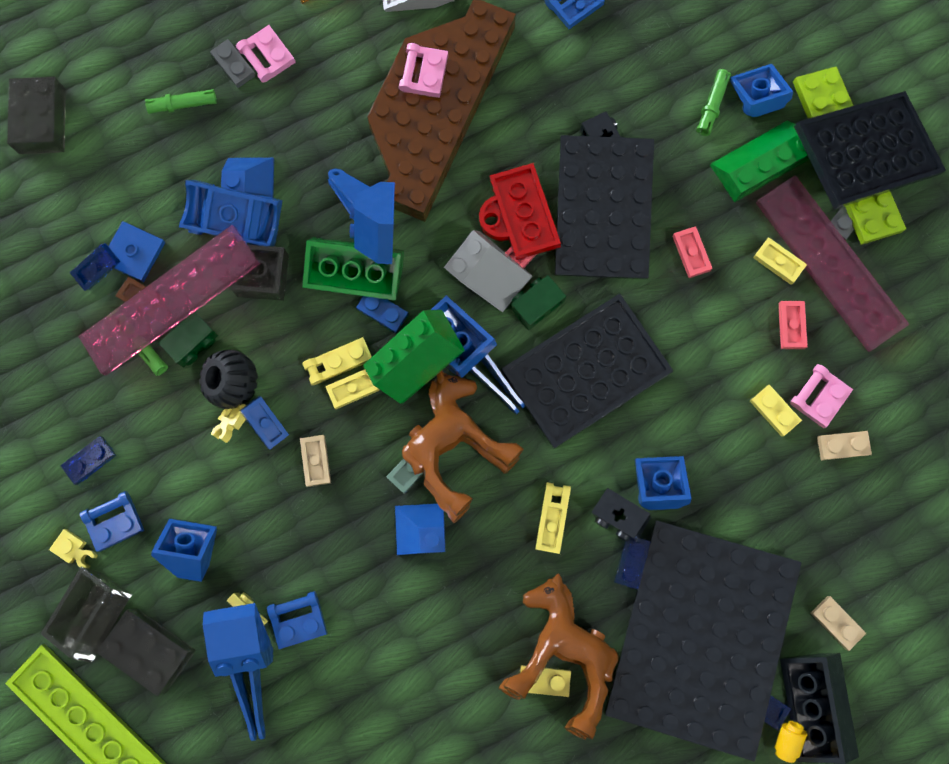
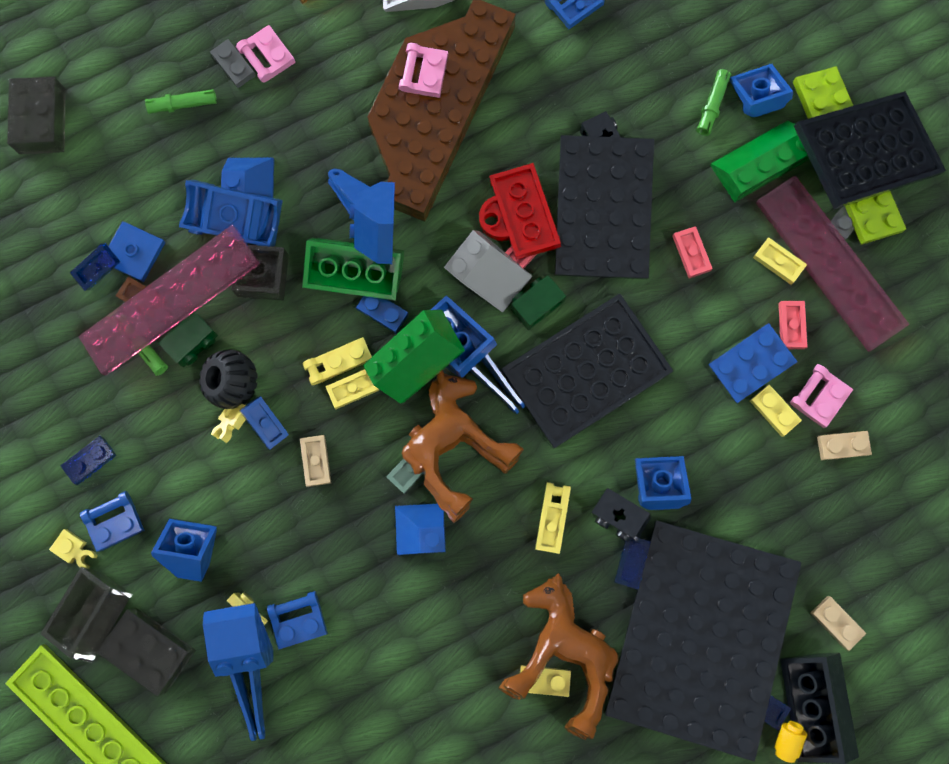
none -> blue plate [709,323,797,404]

